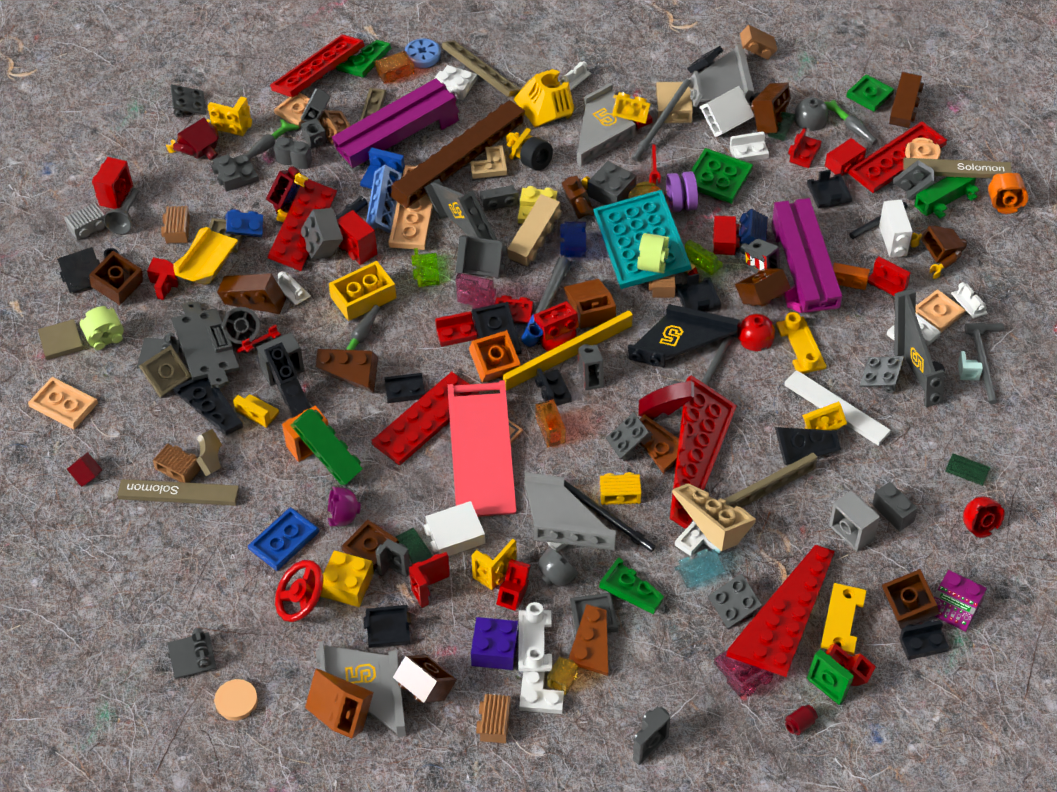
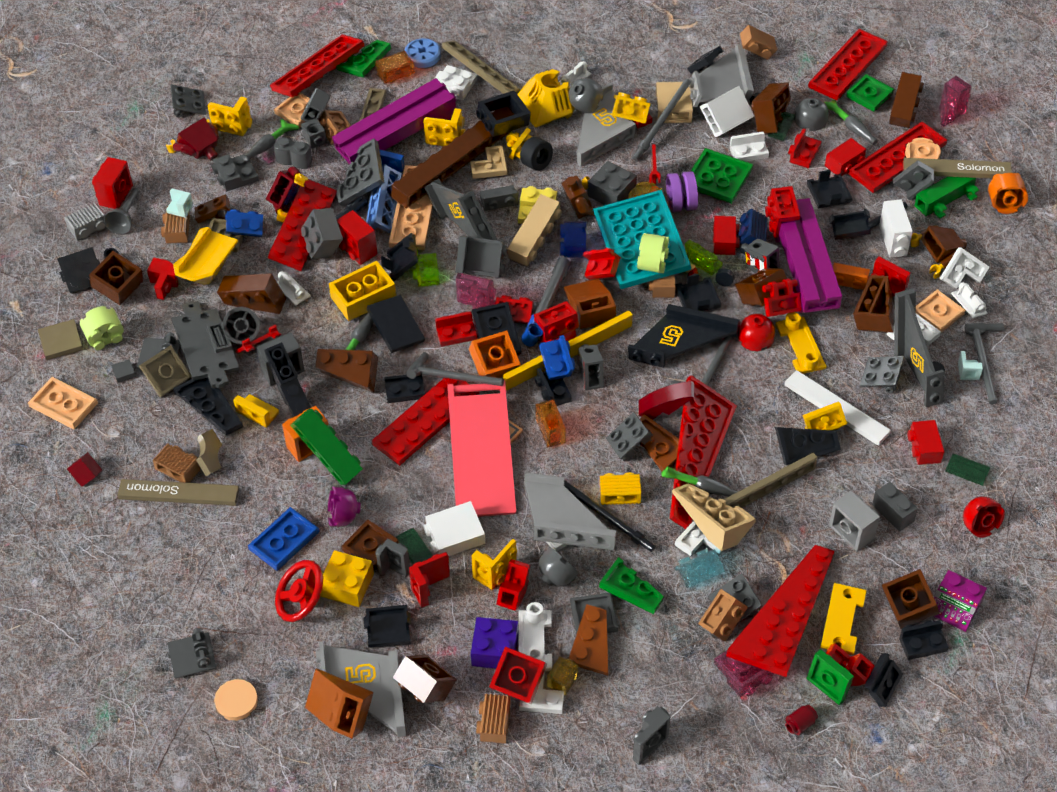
none -> dark grey tile [111,359,136,383]
none -> light aqua panel [166,189,193,218]
none -> reddish brown plate [194,194,230,224]
none -> dark grey plate [336,138,385,206]
none -> black tile [367,295,425,353]
none -> black piece [381,233,418,281]
none -> dark grey bar [406,352,504,386]
none -> yellow bracket [423,108,466,146]
none -> black window [476,90,531,137]
none -> red brick [489,647,547,705]
none -> blue bracket [539,335,575,380]
none -> dark grey cylinder [569,78,603,113]
none -> red bracket [583,248,621,280]
none -> dark grey piece [661,466,739,497]
none -> medium nougat bracket [698,589,748,641]
none -> black tile [715,268,734,287]
none -> red plate [762,279,802,317]
none -> red bracket [765,186,800,238]
none -> red plate [808,29,888,101]
none -> black piece [829,209,871,240]
none -> reddish brown wedge [853,275,893,333]
none -> black plate [864,653,903,707]
none -> red brick [907,420,944,465]
none -> clear pink slope [939,76,972,127]
none -> white plate [939,247,989,289]

